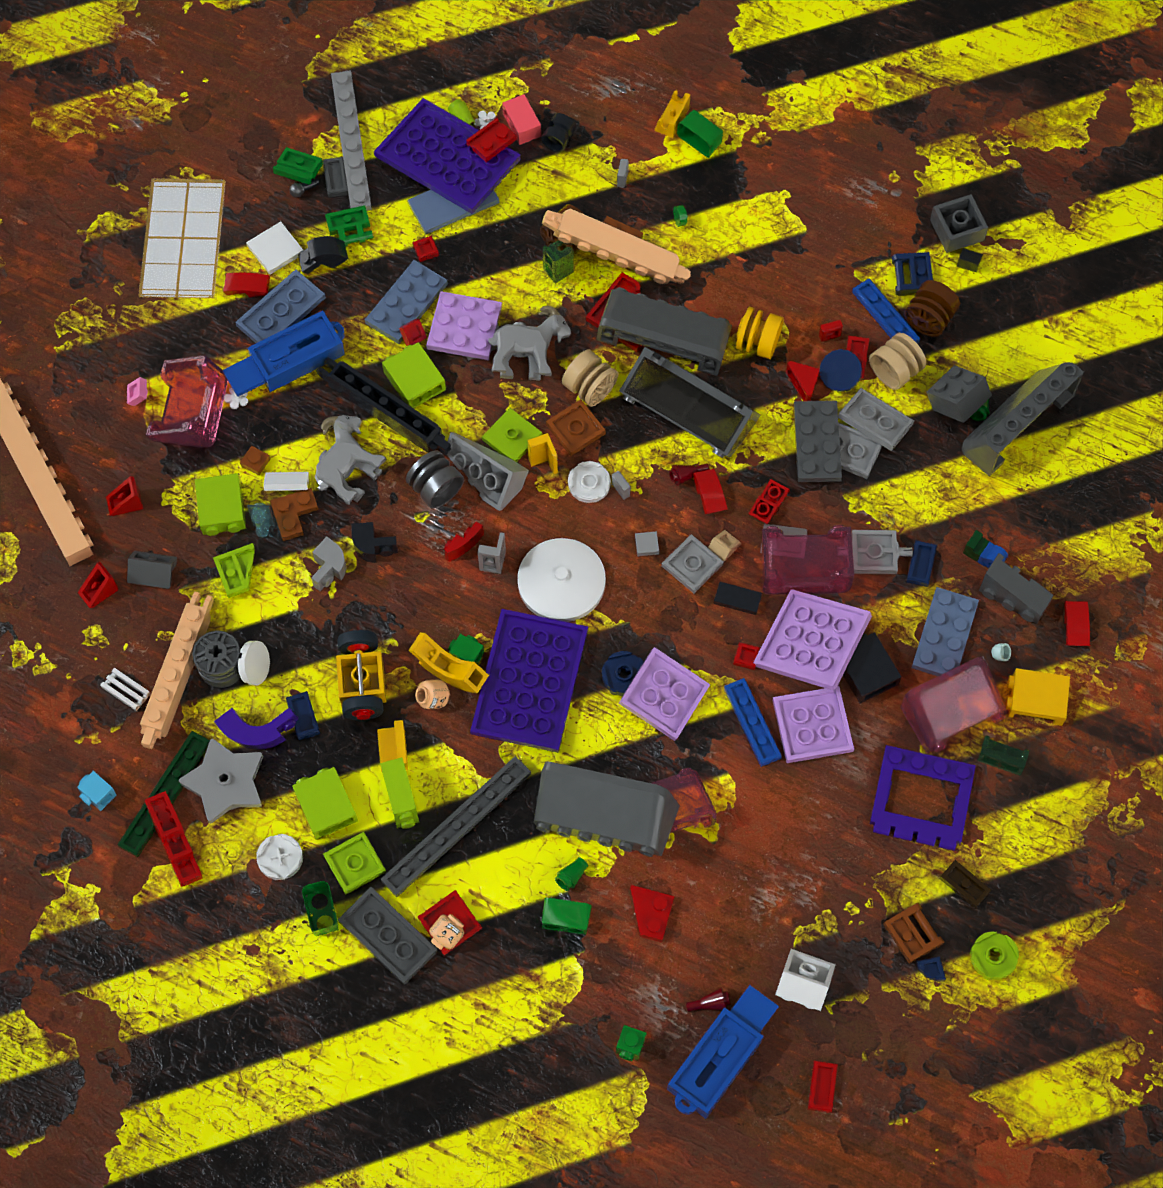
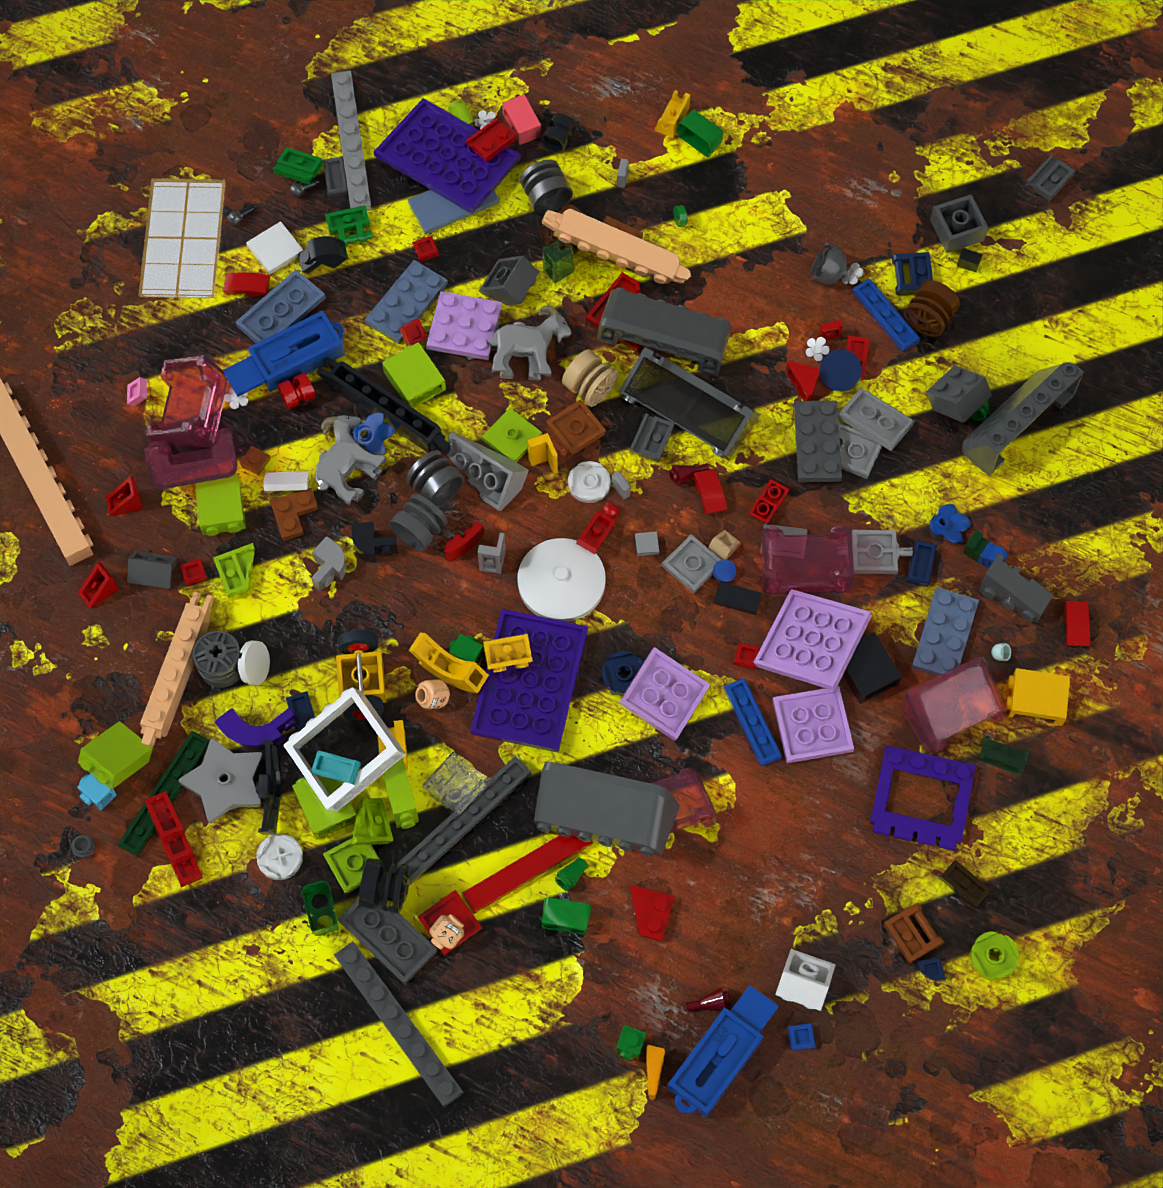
white tile [101,668,150,711] -> none
clear light blue hinge [247,503,275,538] -> none
yellow wheel [736,306,784,360] -> none
red tile [807,1060,838,1113] -> none
tan wheel [869,332,927,390] -> none
none -> dark grey plate [71,835,95,858]
none -> lime brick [78,721,153,790]
none -> clear pink windscreen [144,426,238,489]
none -> red tile [180,558,208,587]
none -> piece [228,203,257,226]
none -> black plate [256,740,282,835]
none -> red wheel [277,372,316,410]
none -> white window [283,687,406,812]
none -> teal tile [311,750,361,785]
none -> dark grey plate [334,941,463,1107]
none -> lime wing [352,798,393,845]
none -> blue plate [353,412,395,454]
none -> black wheel [359,858,410,914]
none -> dark grey wheel [389,494,448,552]
none -> clear brick [423,752,490,815]
none -> red tile [462,835,593,914]
none -> dark grey slope [479,256,539,306]
none -> yellow bracket [483,634,533,672]
none -> flat silver wheel [520,159,573,215]
none -> red plate [576,503,619,554]
none -> dark grey plate [630,413,675,462]
none -> light orange slope [646,1045,665,1100]
none -> blue tile [713,560,736,582]
none -> blue tile [787,1023,816,1052]
none -> white plant [806,337,830,361]
none -> dark grey cylinder [810,242,849,285]
none -> white plant [841,263,863,285]
none -> blue plate [930,504,971,543]
none -> dark grey plate [1026,154,1075,202]

